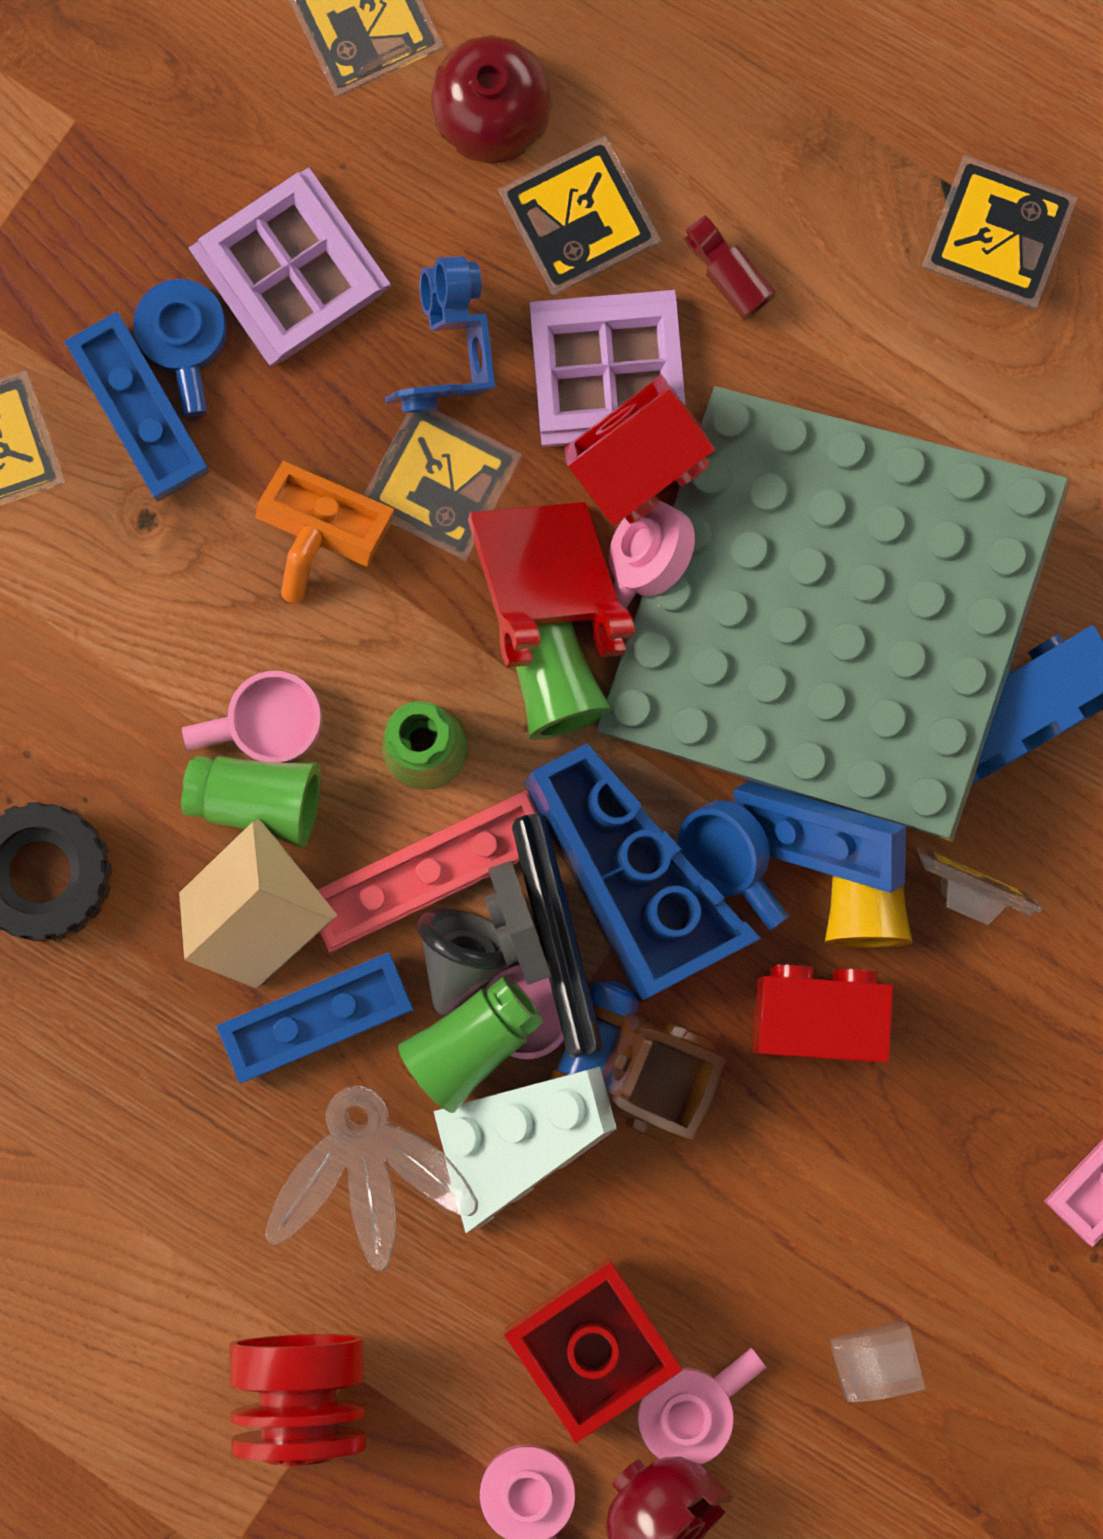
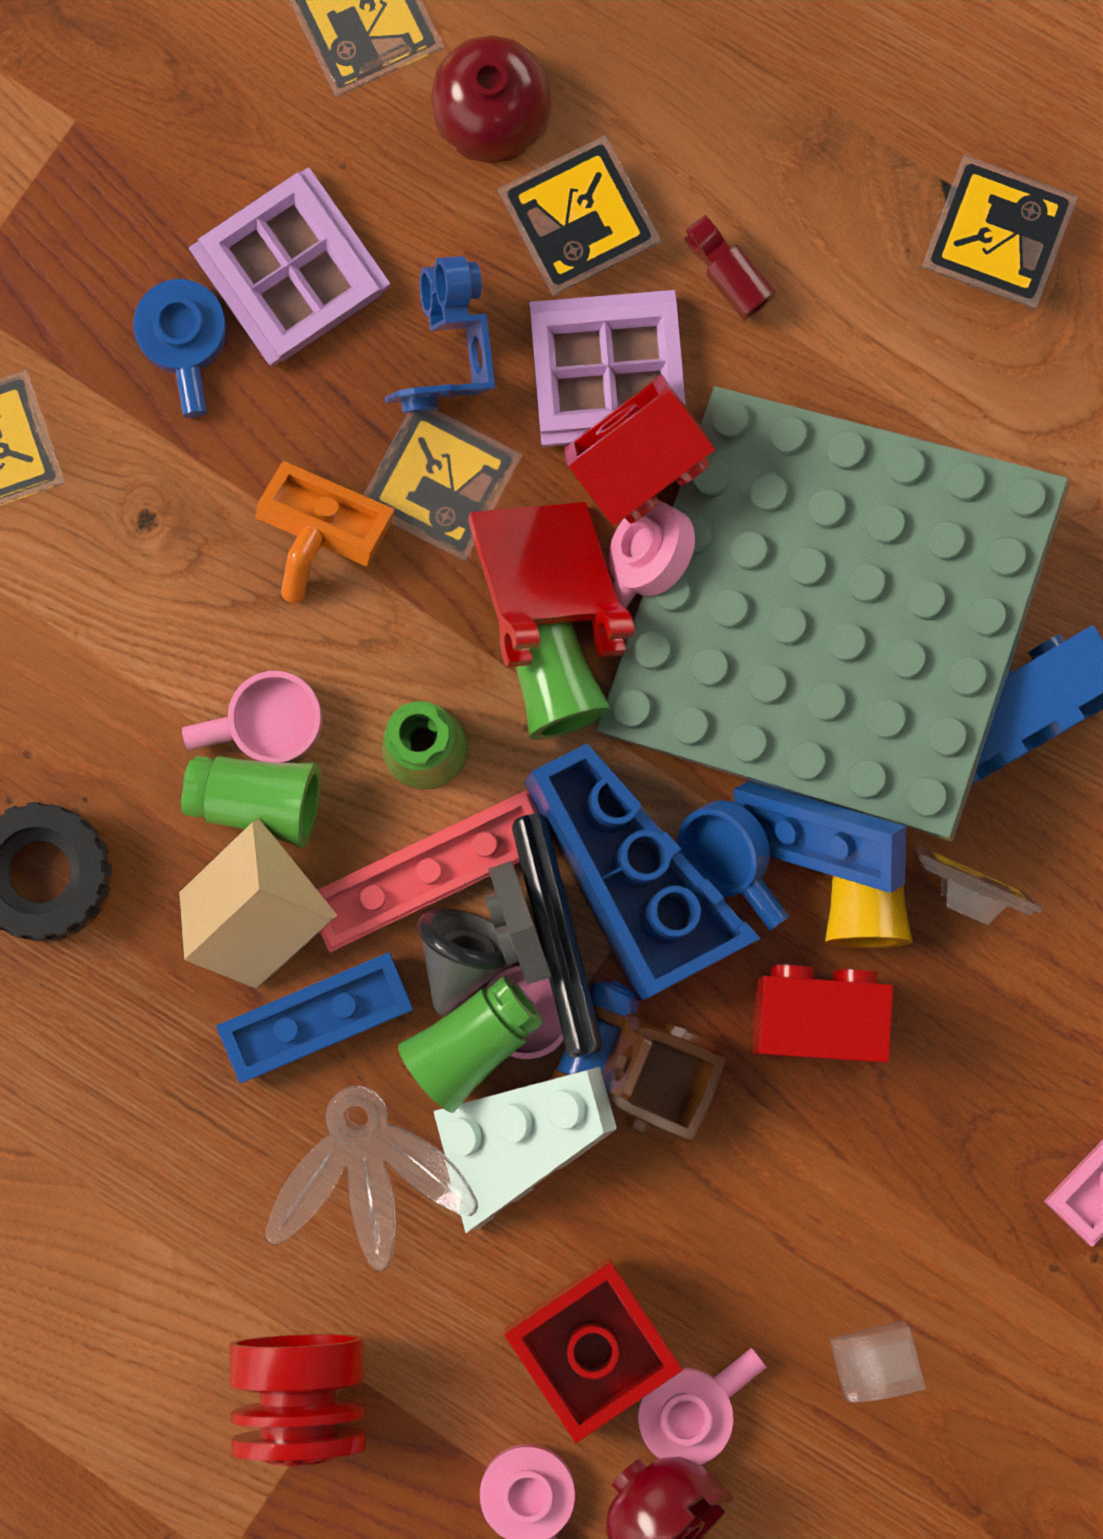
blue plate [64,311,210,502] -> none

